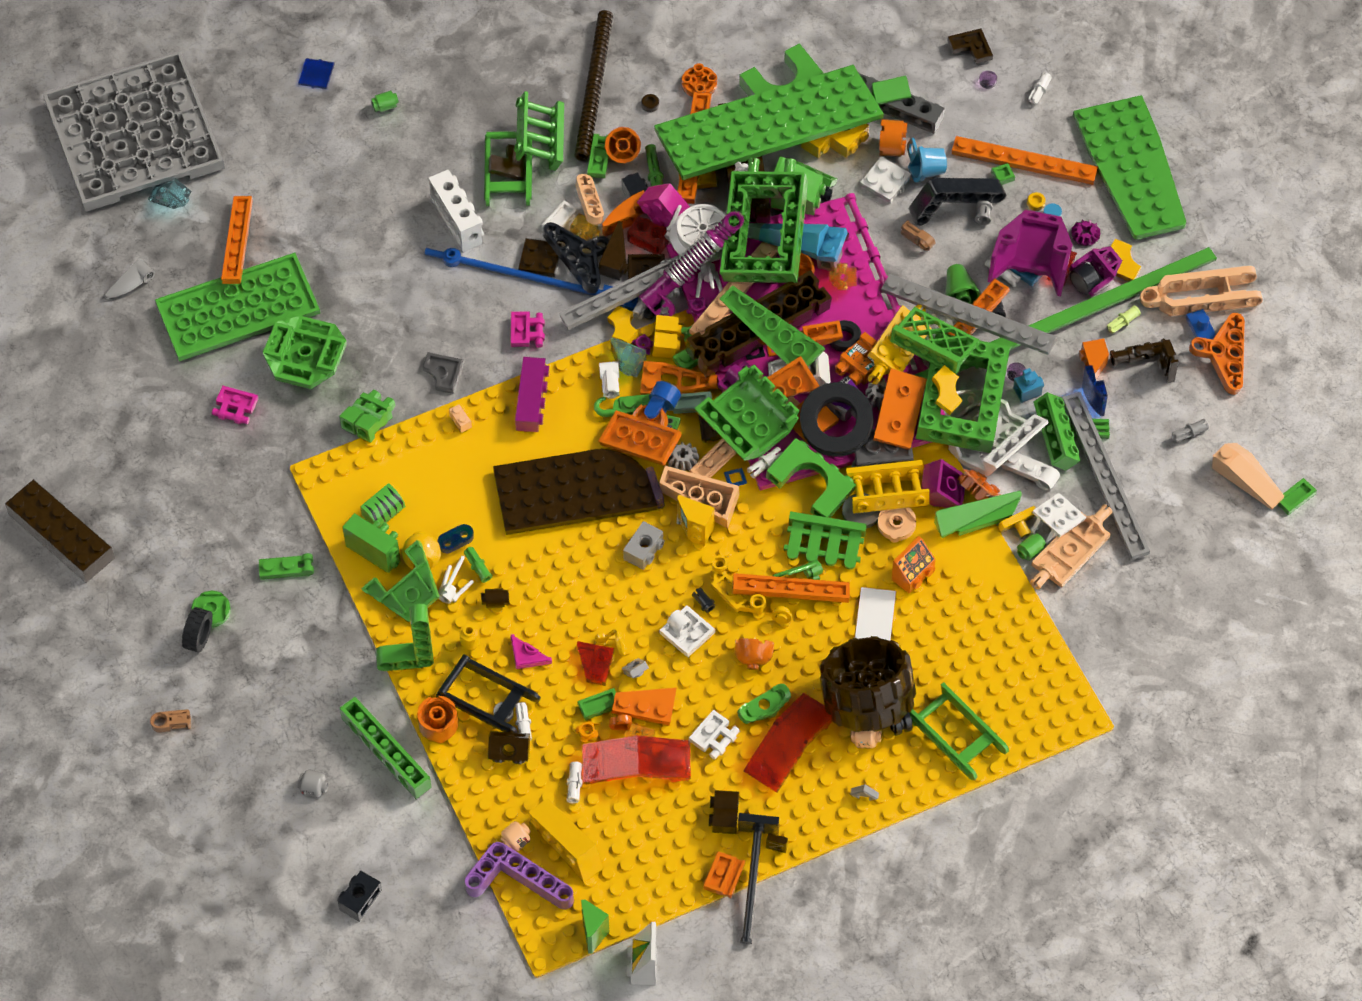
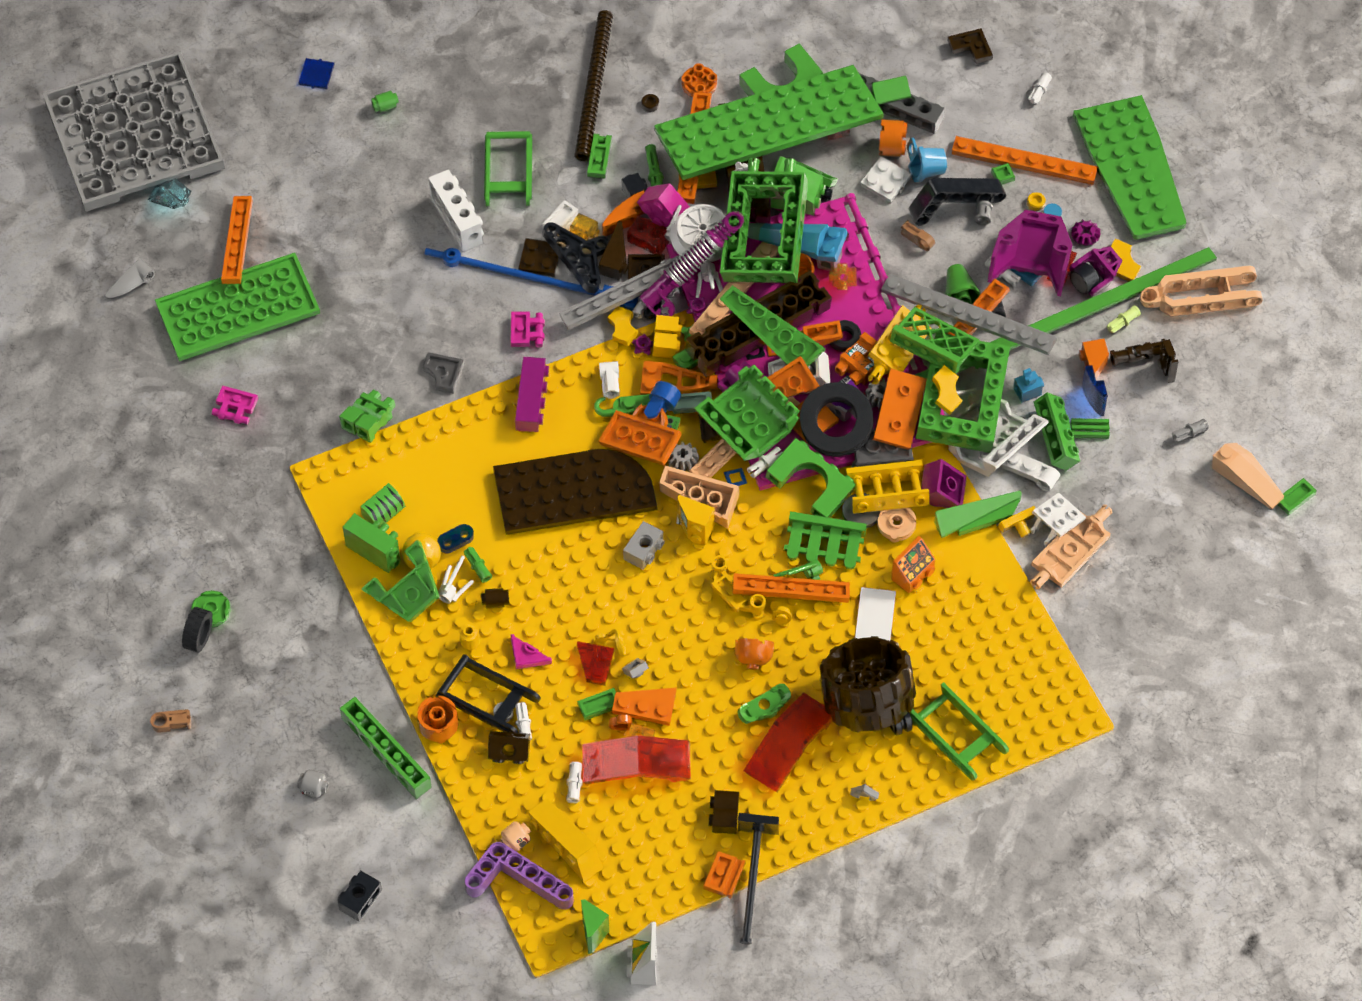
dark brown brick [5,479,115,583] -> none
bright green plate [259,553,314,580] -> none
bright green piece [263,316,347,389] -> none
bright green beam [375,604,434,671] -> none
light nougat piece [449,404,472,433] -> none
dark brown tile [489,144,525,181] -> none
bright green fence [514,91,564,171] -> none
light nougat beam [575,174,604,225] -> none
light orange plate [576,721,599,743] -> none
orange cylinder [605,127,641,163] -> none
clear light blue slope [610,337,646,377] -> none
tile [646,466,665,509] -> none
white plate [660,606,715,657] -> none
white plate [689,710,740,760] -> none
black pin [692,588,715,613] -> none
dark brown tile [766,833,788,853] -> none
yellow arch [801,124,870,158] -> none
light nougat head [851,731,881,749] -> none
orange hinge [958,469,1001,501] -> none
clear purple tile [979,71,997,89] -> none
clear purple tile [1007,362,1026,381] -> none
bright green brick [1017,533,1046,561] -> none
light grey plate [1062,392,1150,560] -> none
blue tile [1186,309,1216,347] -> none
orange beam [1189,313,1245,395] -> none

